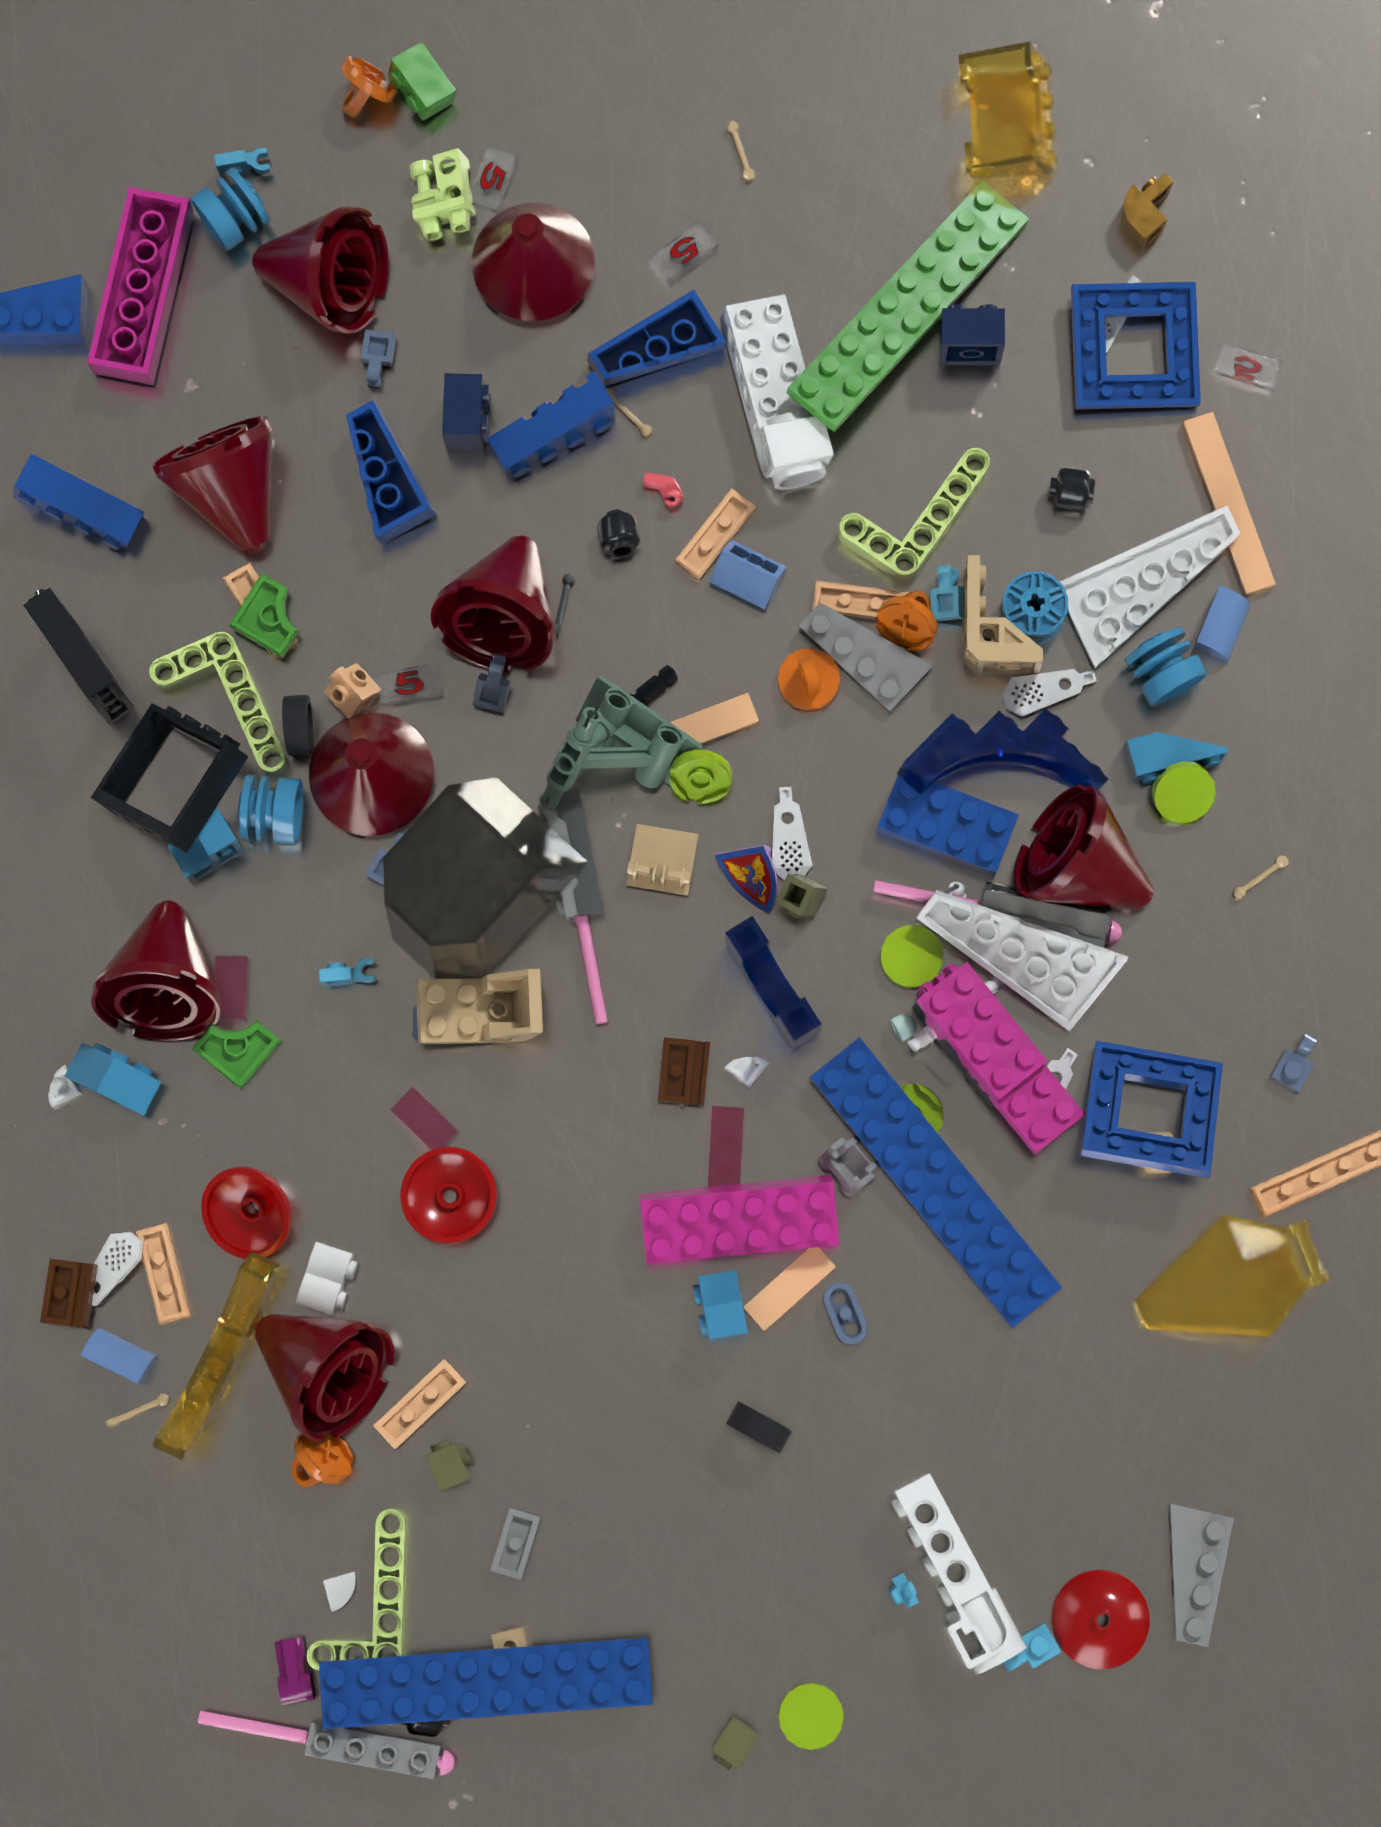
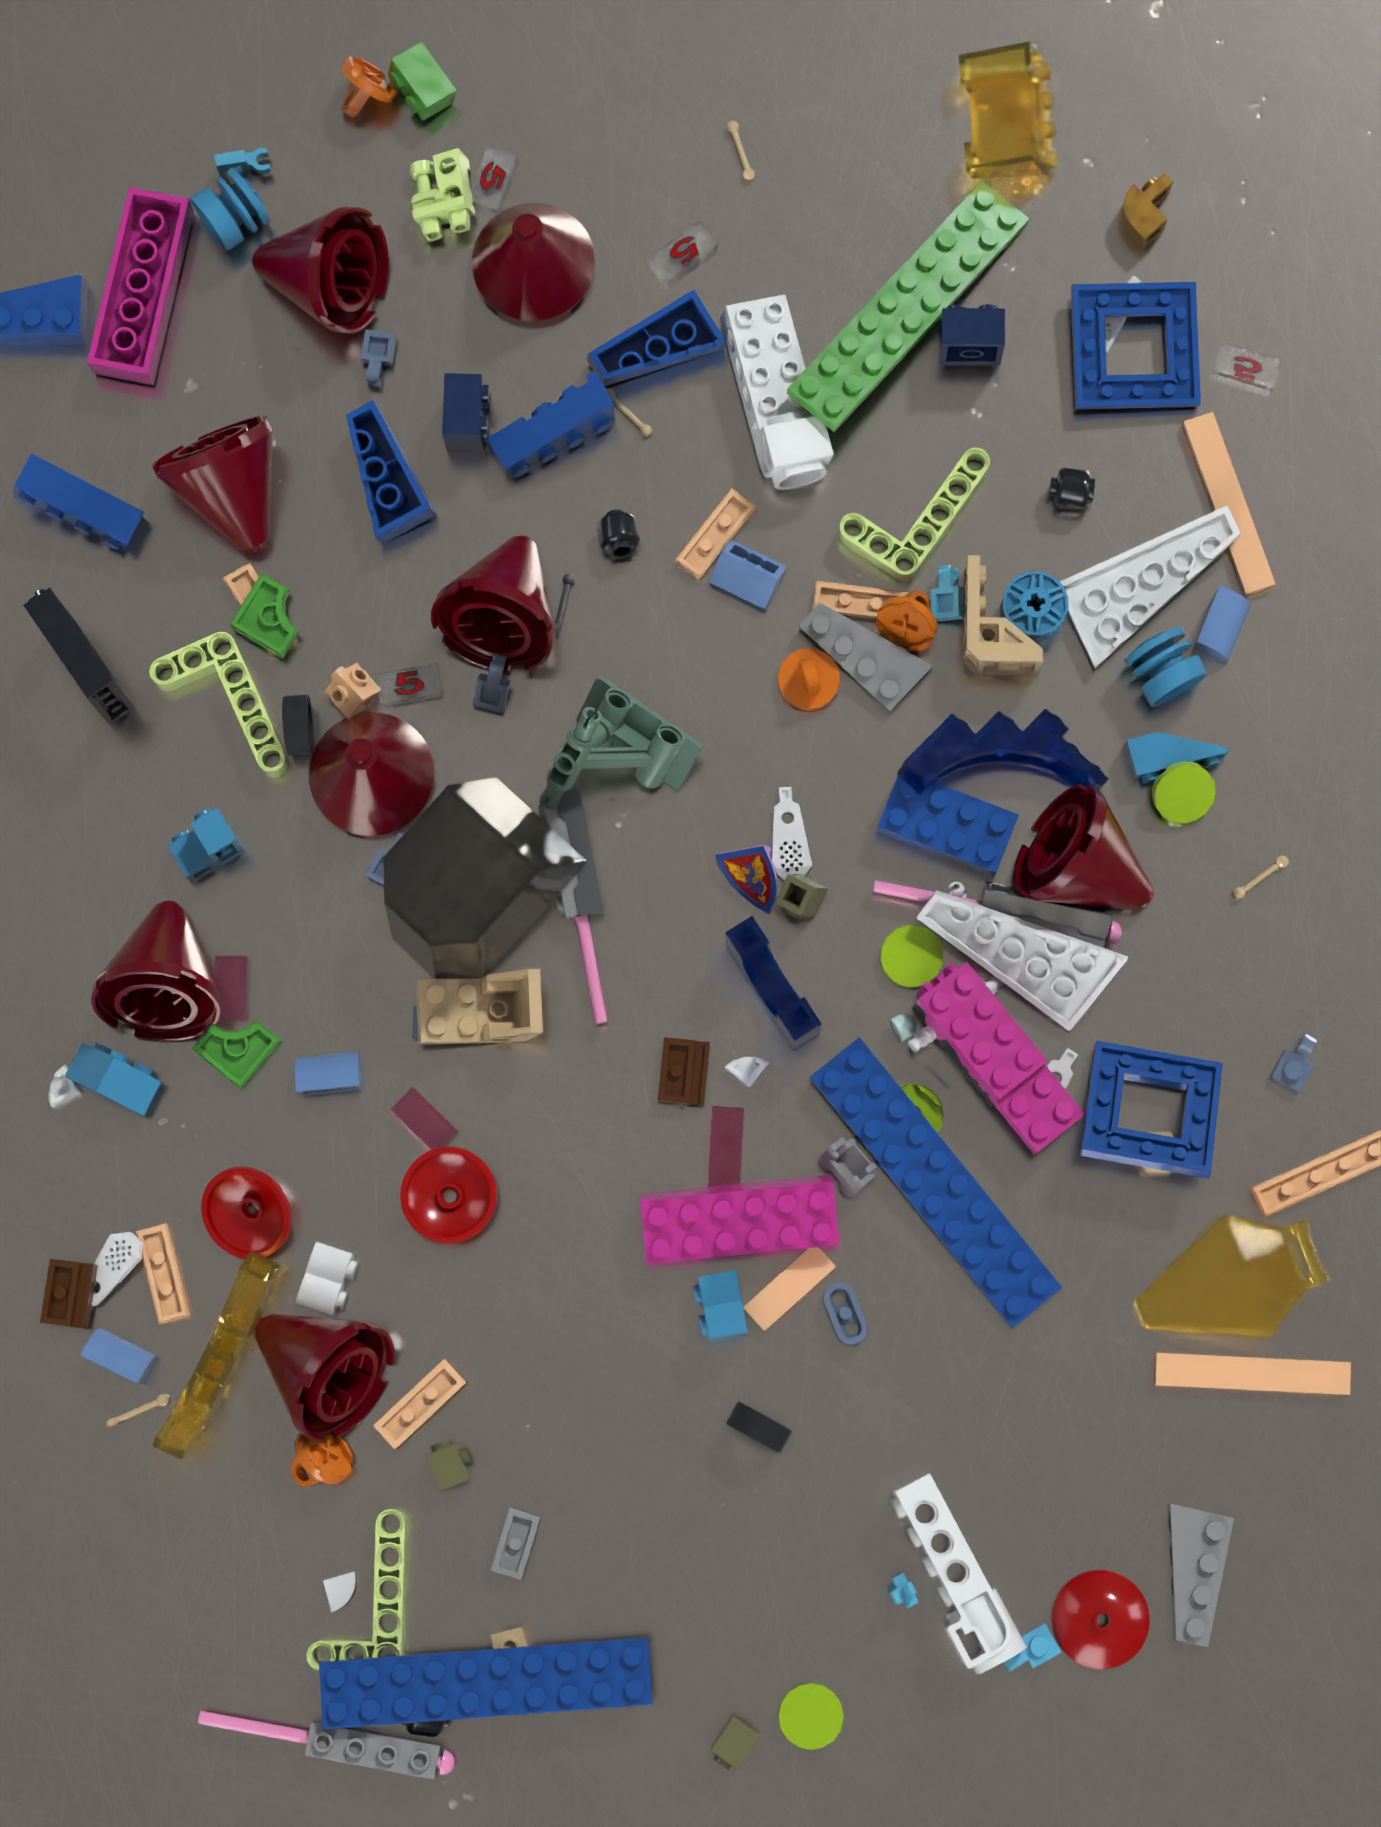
black window [90,703,248,853] -> none
dark azure wheel [237,775,303,845] -> none
magenta piece [274,1636,316,1706] -> none
medium azure plate [319,958,376,986] -> none
tan hinge [626,824,699,896] -> none
black axle [630,665,678,704] -> none
coral arm [643,472,683,507] -> none
lime tile [669,749,732,804] -> none
light nougat tile [670,693,759,745] -> none
white piece [1002,669,1097,717] -> none
none -> medium blue brick [294,1051,363,1095]
none -> light nougat tile [1155,1353,1351,1395]

